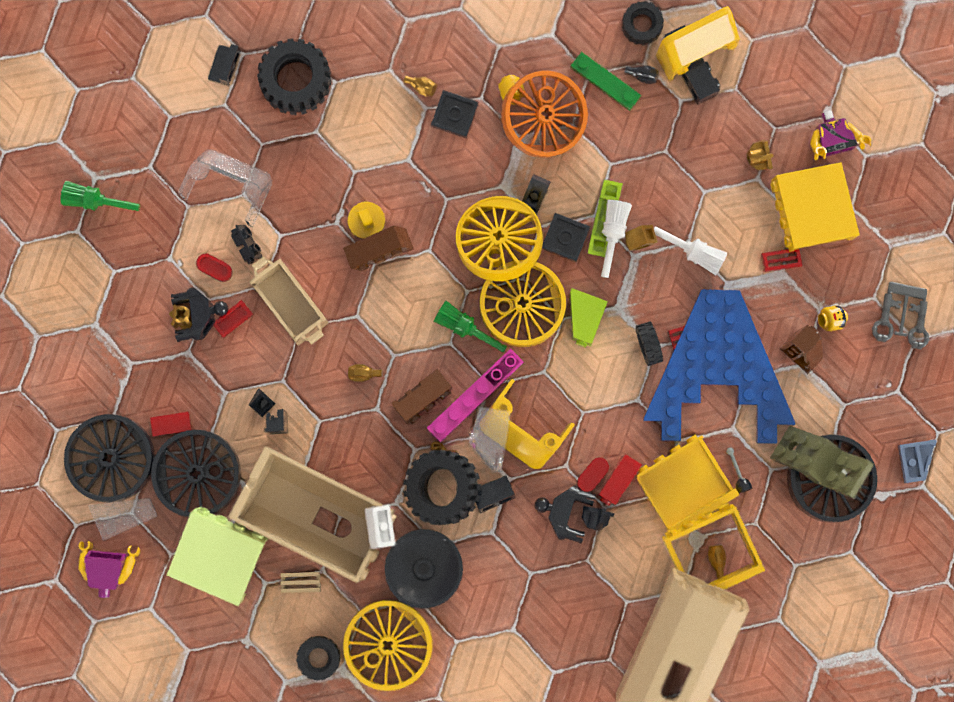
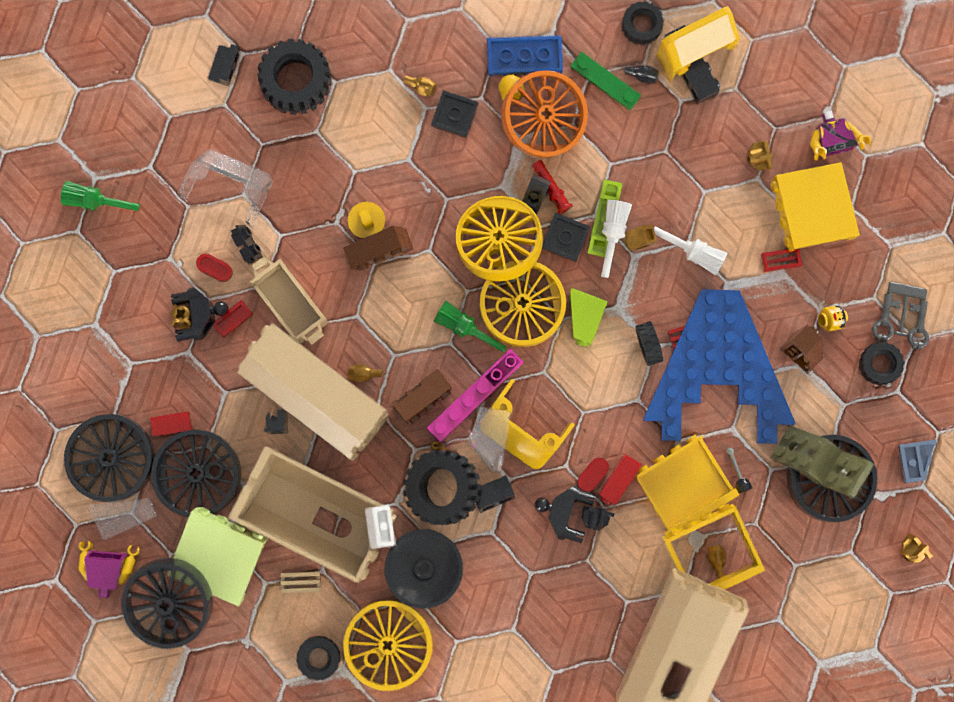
black slope [249,389,276,417] -> none
none -> black piece [121,558,213,649]
none -> tan panel [237,323,390,461]
none -> blue tile [487,35,563,76]
none -> red pin [532,160,573,215]
none -> black tyre [859,342,905,385]
none -> pearl gold piece [900,533,932,563]

